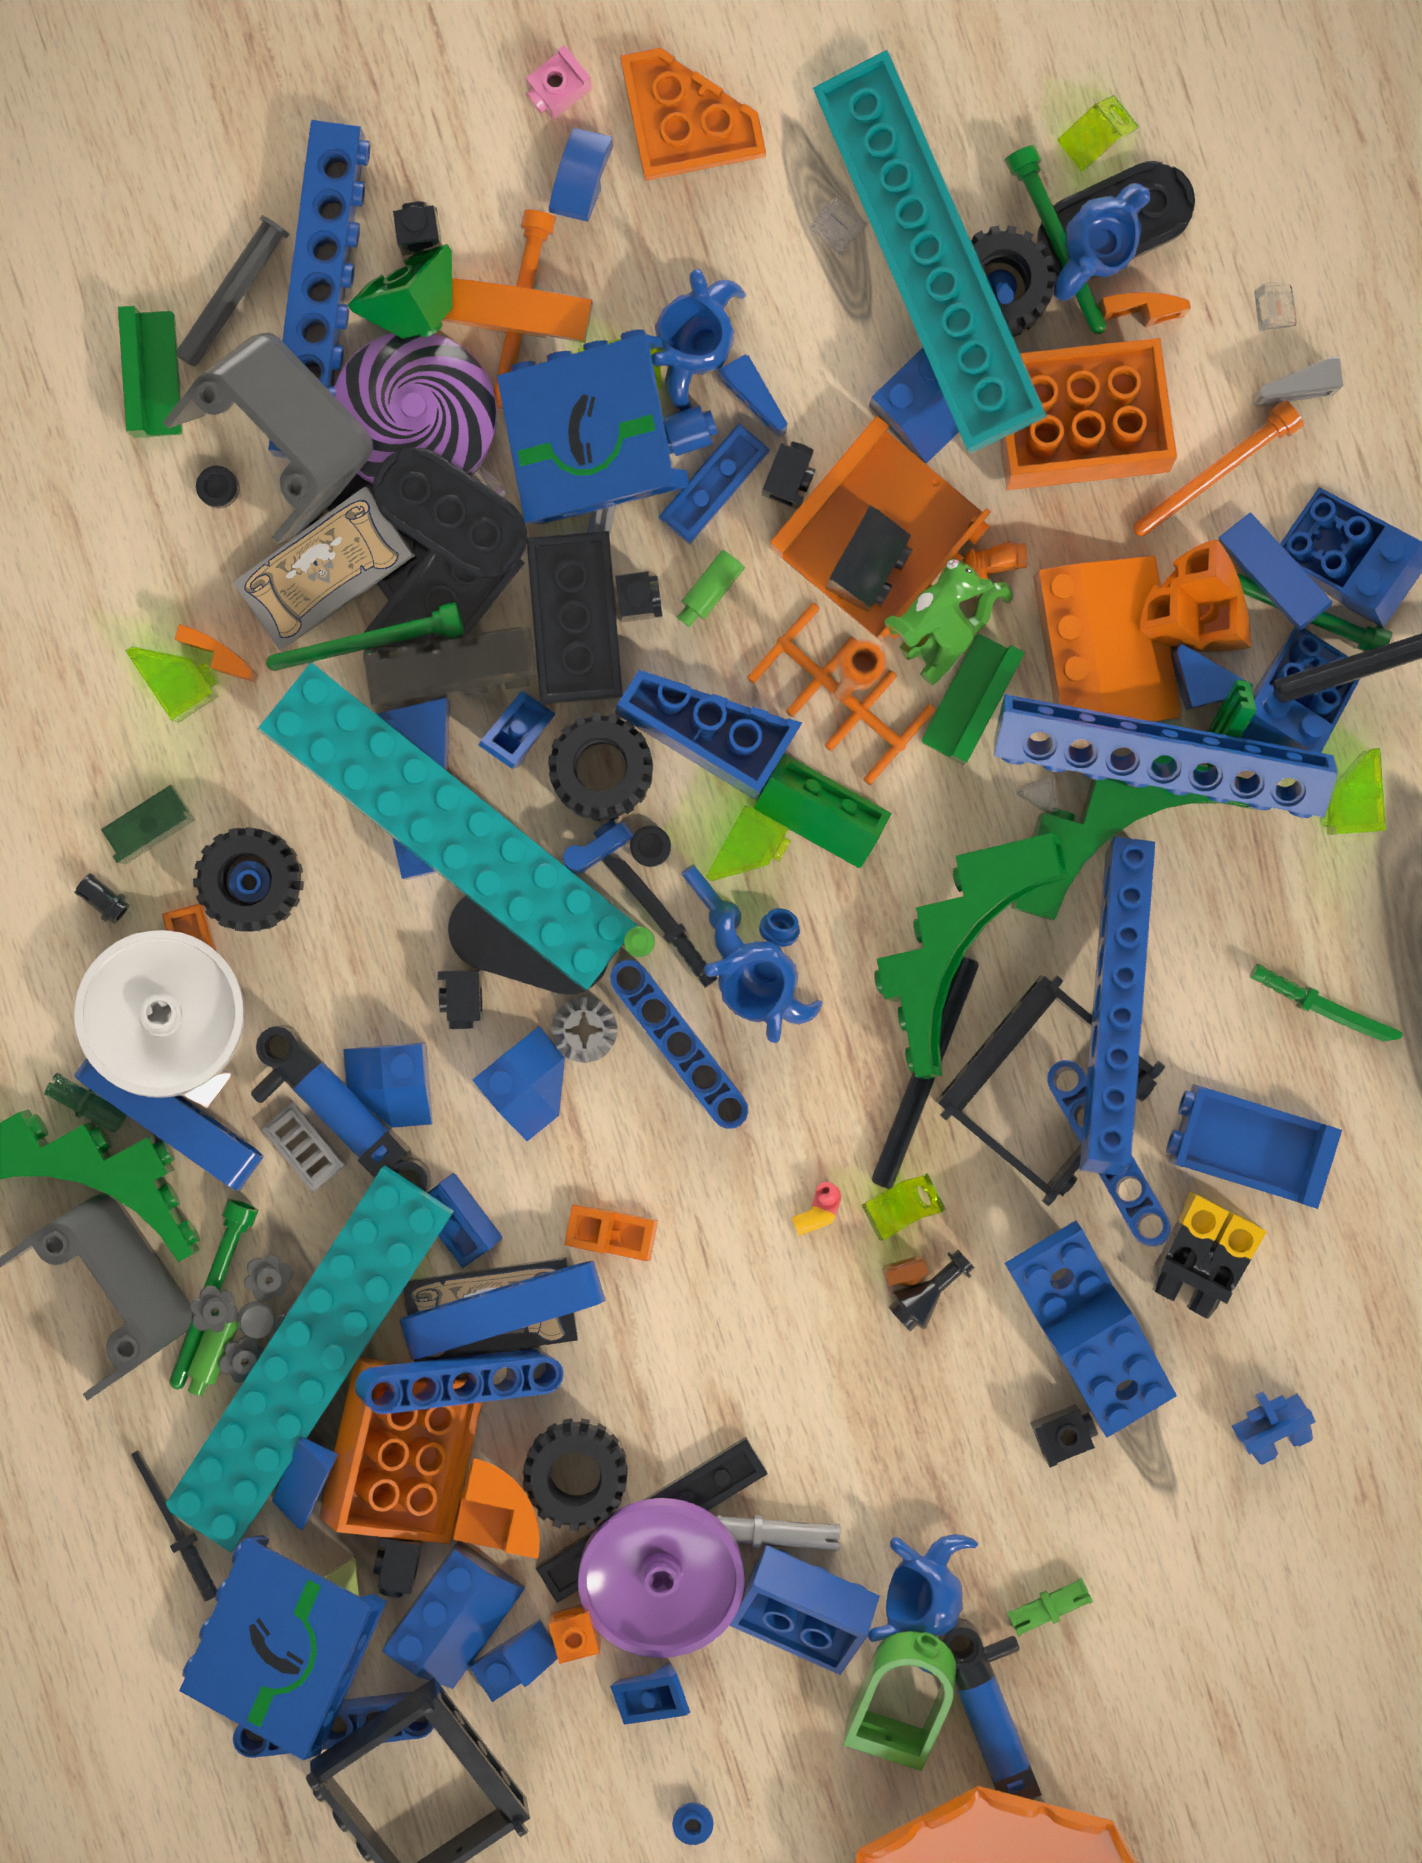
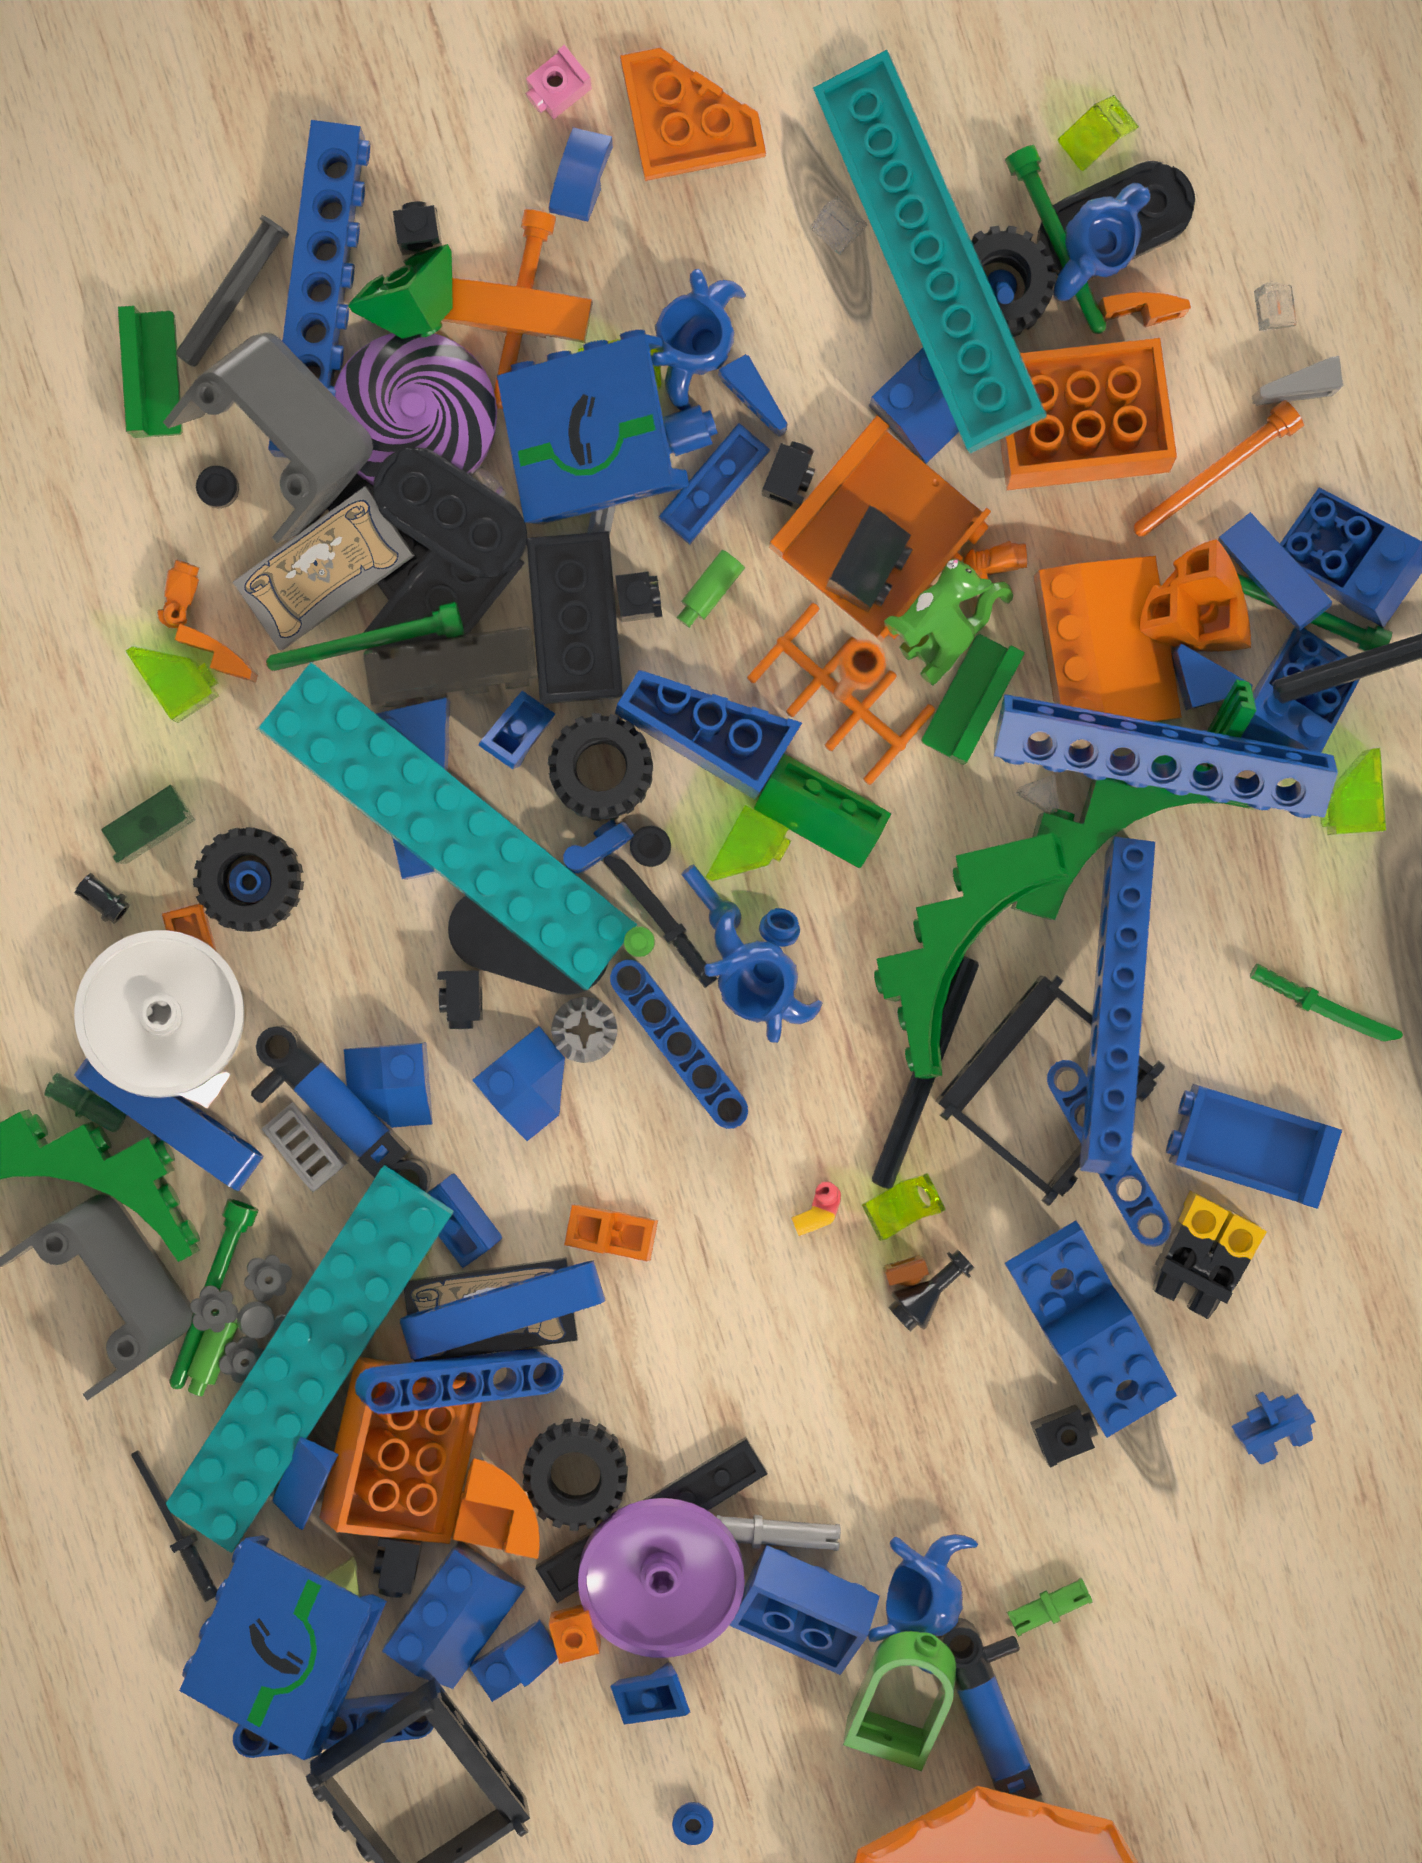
none -> orange arm [157,560,199,628]

